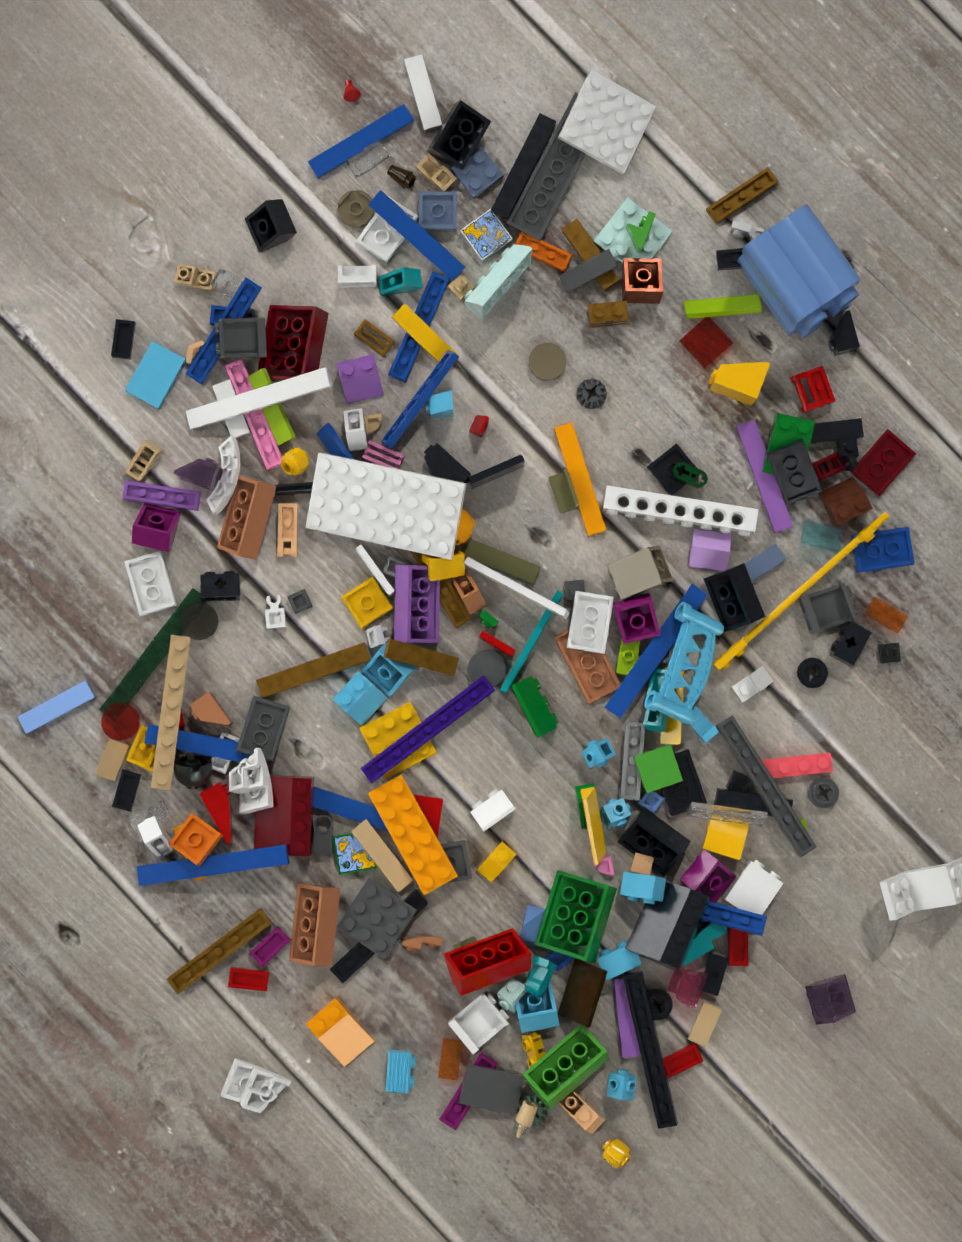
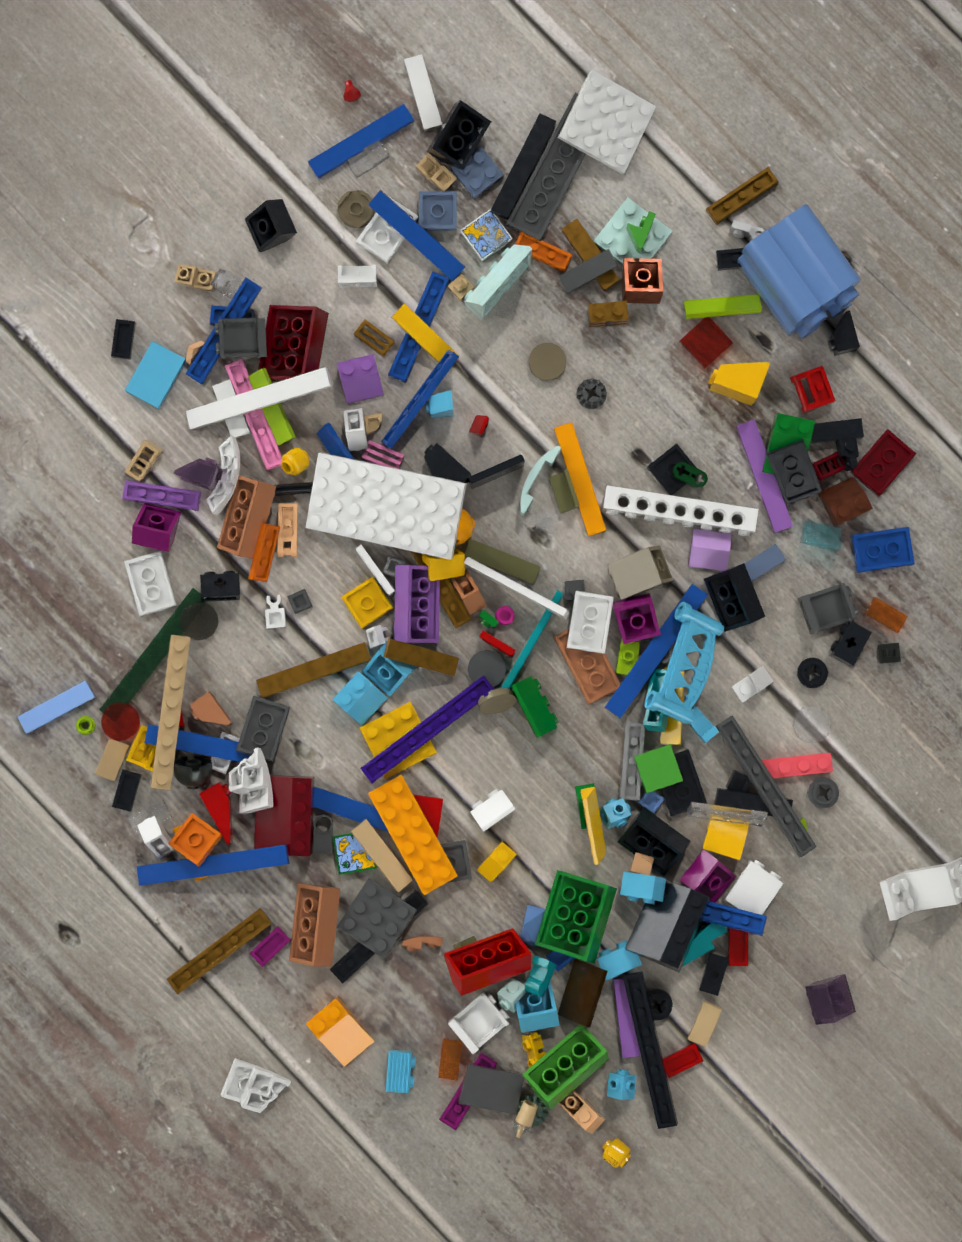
red tile [228,967,270,992] -> none
teal slope [378,267,422,295] -> none
dark brown cone [387,165,416,189] -> none
medium azure brick [581,738,616,768] -> none
bright pink tile [592,856,615,875] -> none
clear pink piece [667,970,707,1008] -> none
yellow bar [712,512,890,670] -> none
none -> lime plate [76,716,96,735]
none -> orange tile [248,523,280,582]
none -> dark tan tile [478,688,516,714]
none -> dark pink tile [495,606,515,625]
none -> light aqua slope [520,446,561,516]

